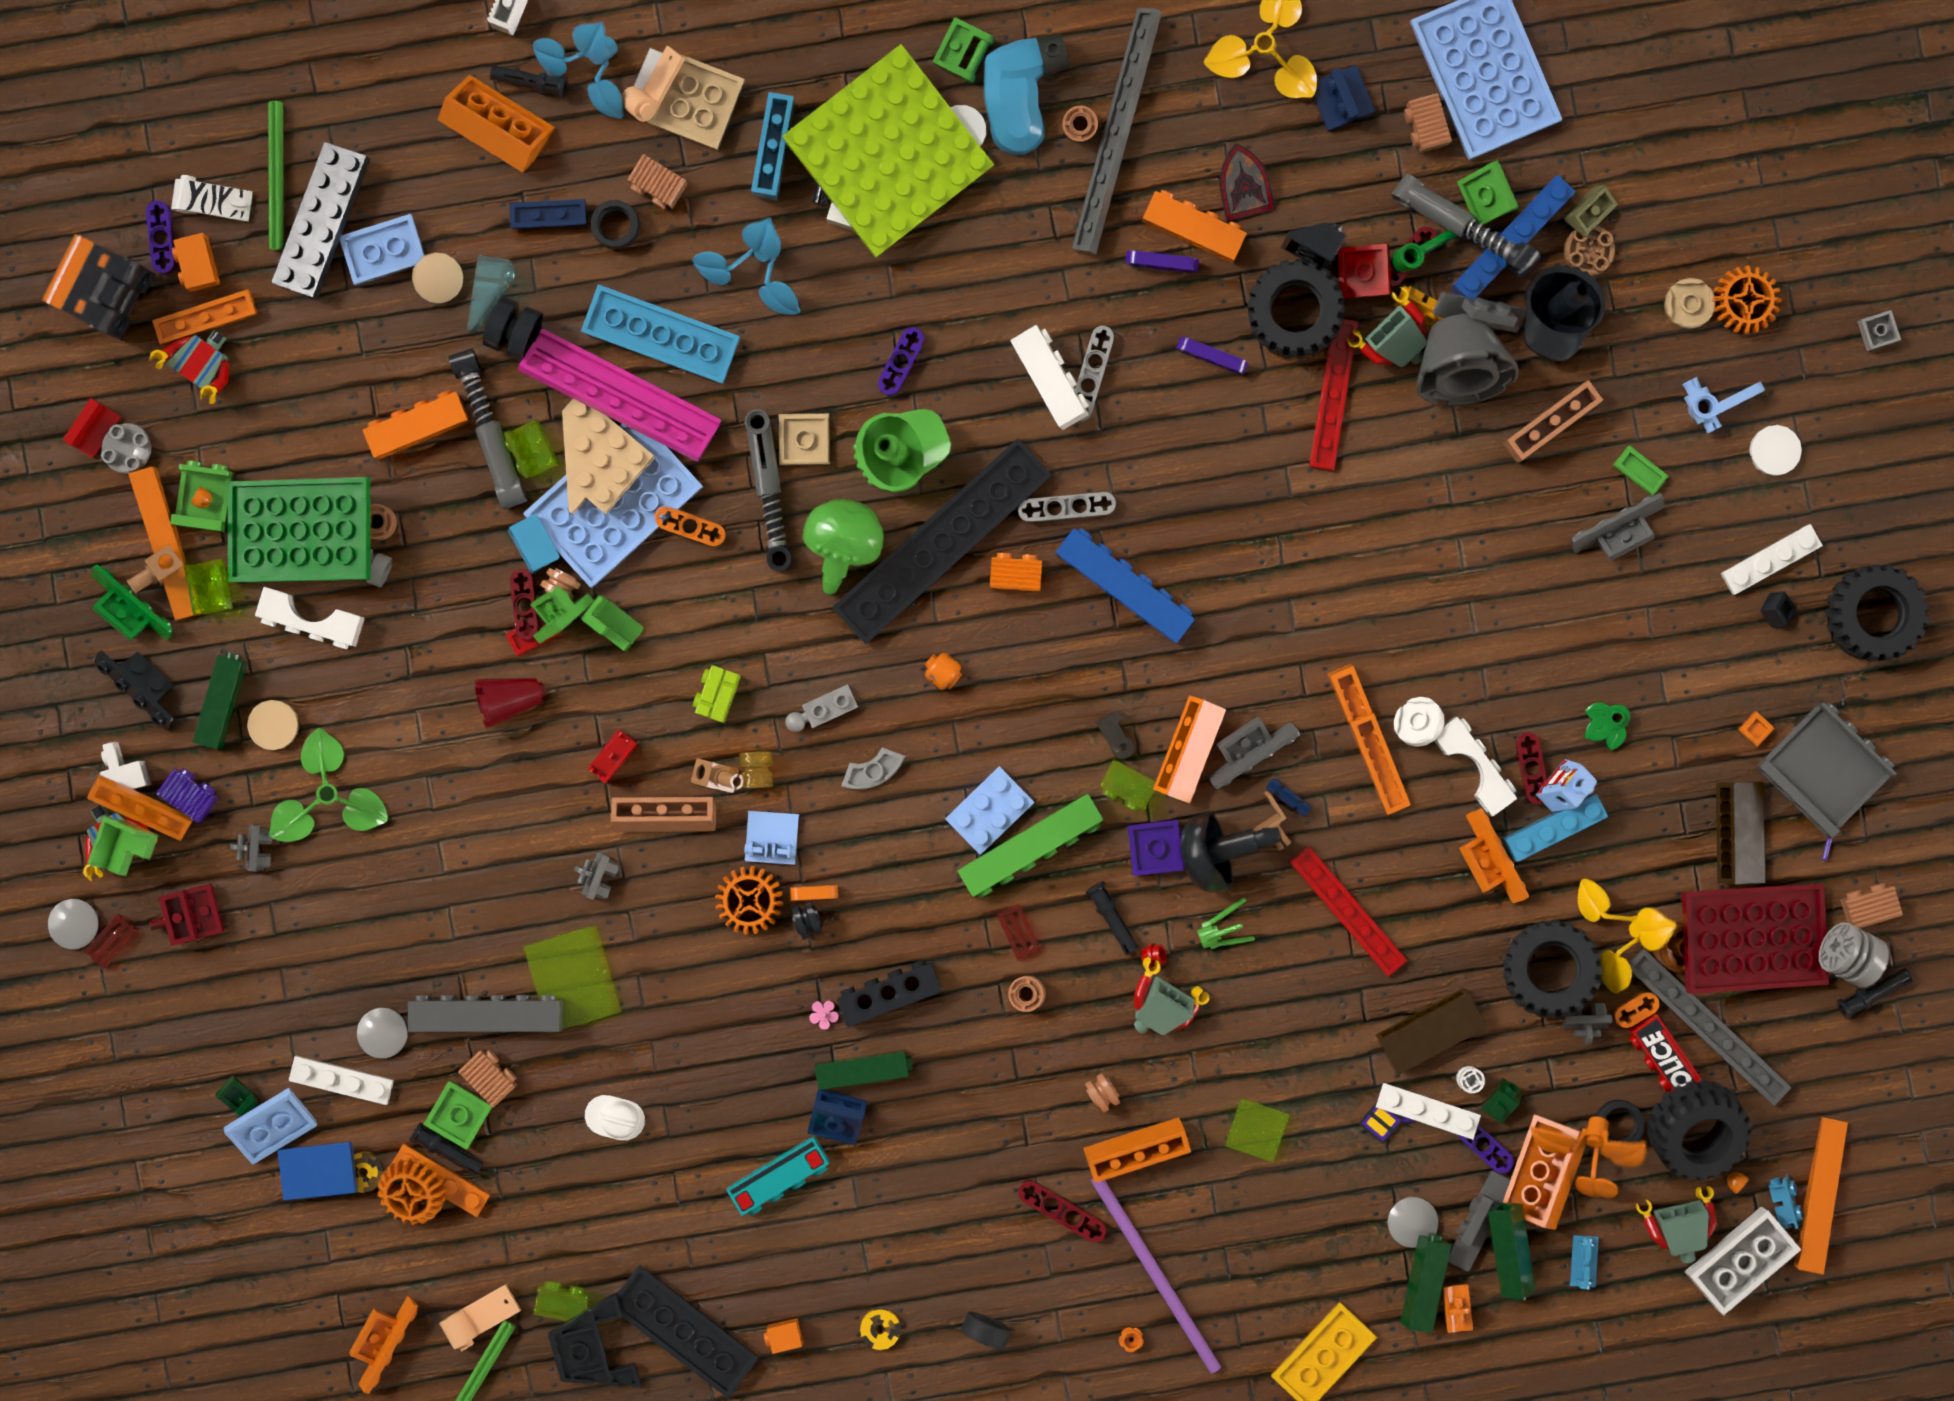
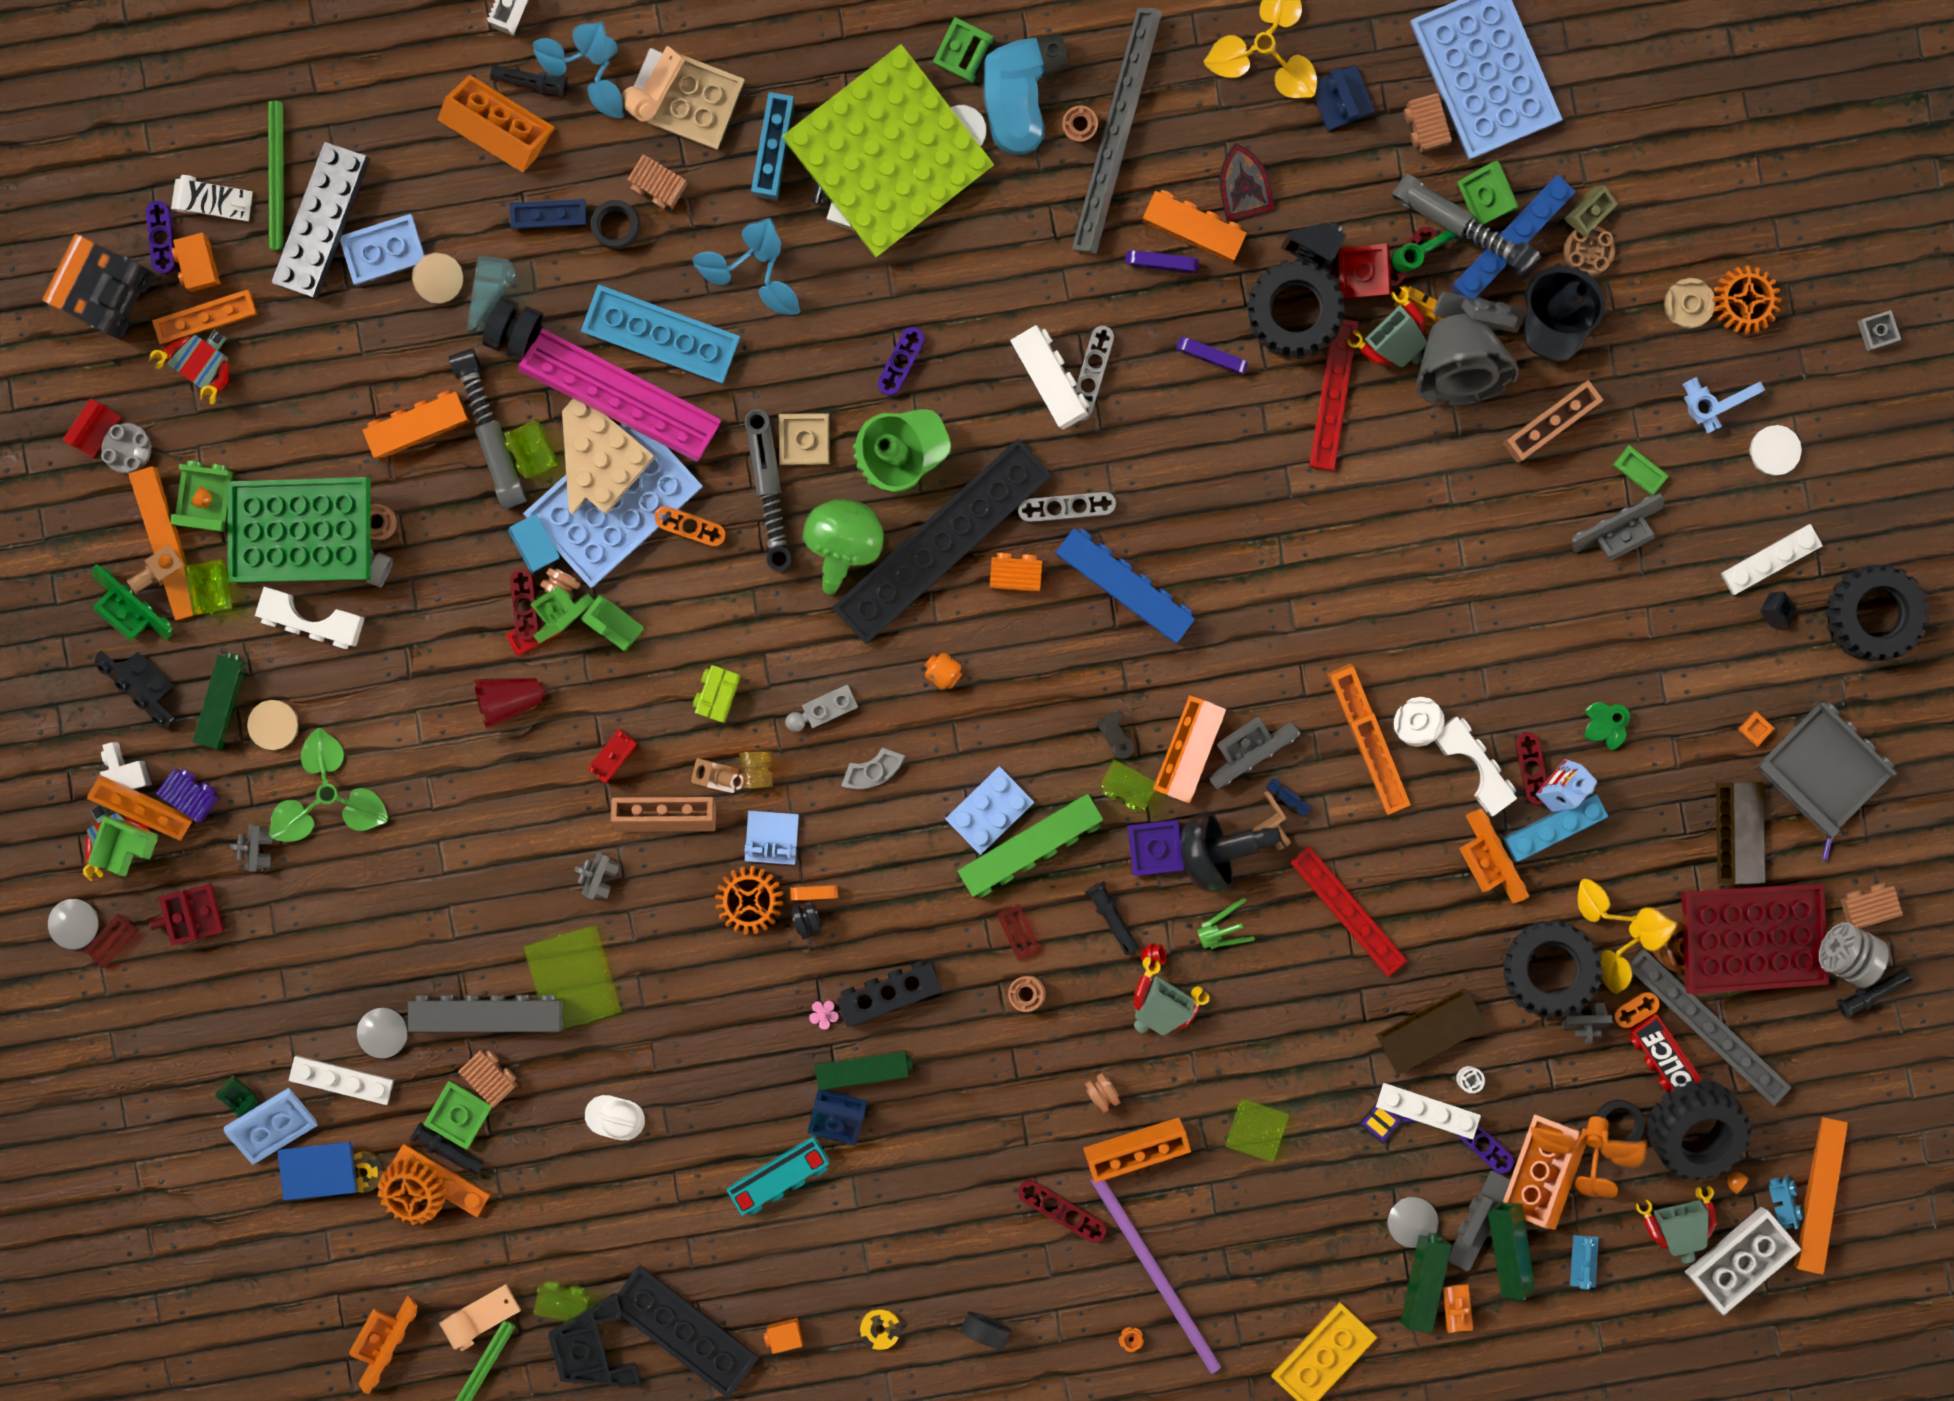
dark green bracket [1481,1078,1523,1124] -> none

